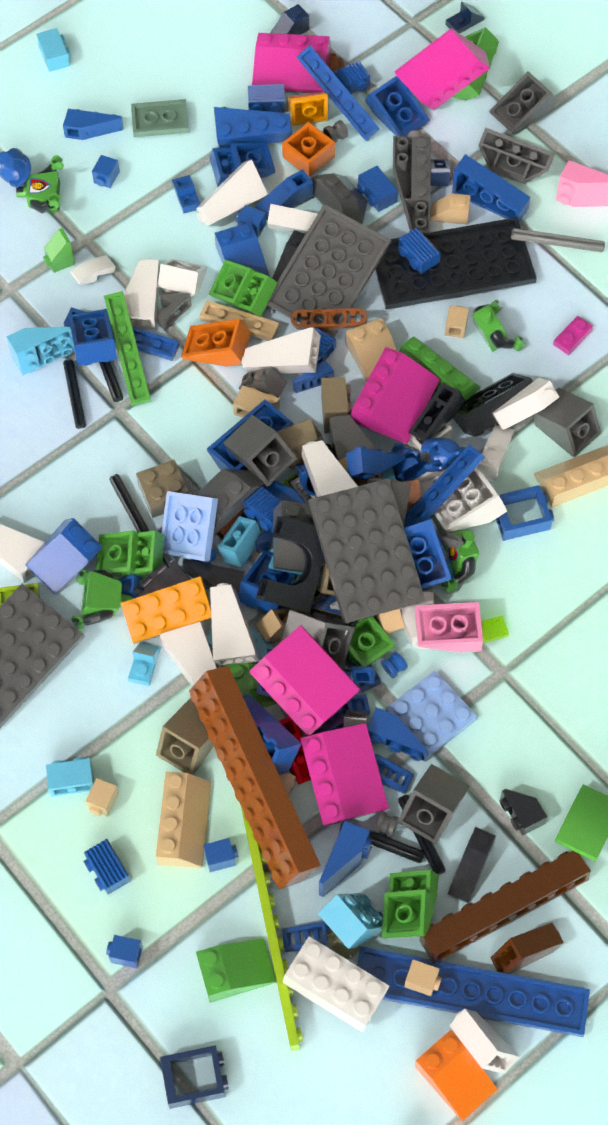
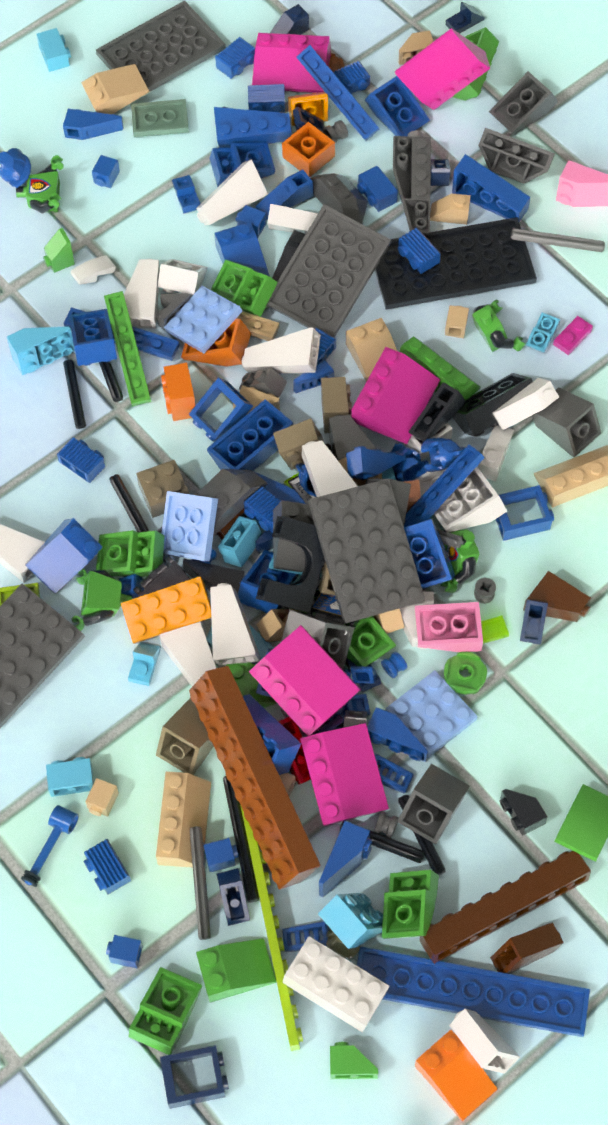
dark grey slope [223,415,297,487] -> none
dark orange beam [290,308,368,330] -> none
tan brick [405,960,442,996] -> none
black slope [447,827,496,903] -> none
none -> blue piece [21,805,79,887]
none -> blue brick [57,437,105,483]
none -> tan slope [81,64,150,114]
none -> dark grey plate [96,0,226,95]
none -> bright green slope [128,967,202,1055]
none -> orange brick [161,363,195,421]
none -> light blue plate [164,286,243,354]
none -> blue window [189,377,253,442]
none -> dark grey axle [190,826,211,940]
none -> blue brick [215,37,255,79]
none -> dark blue slope [216,868,250,926]
none -> black axle [223,776,259,903]
none -> dark blue slope [292,106,325,133]
none -> bright green slope [330,1042,378,1080]
none -> tan slope [398,30,433,65]
none -> bright green plate [444,652,487,694]
none -> dark grey wheel [474,578,496,604]
none -> dark blue slope [520,599,548,645]
none -> reddish brown slope [523,571,591,622]
none -> medium azure slope [526,312,560,353]

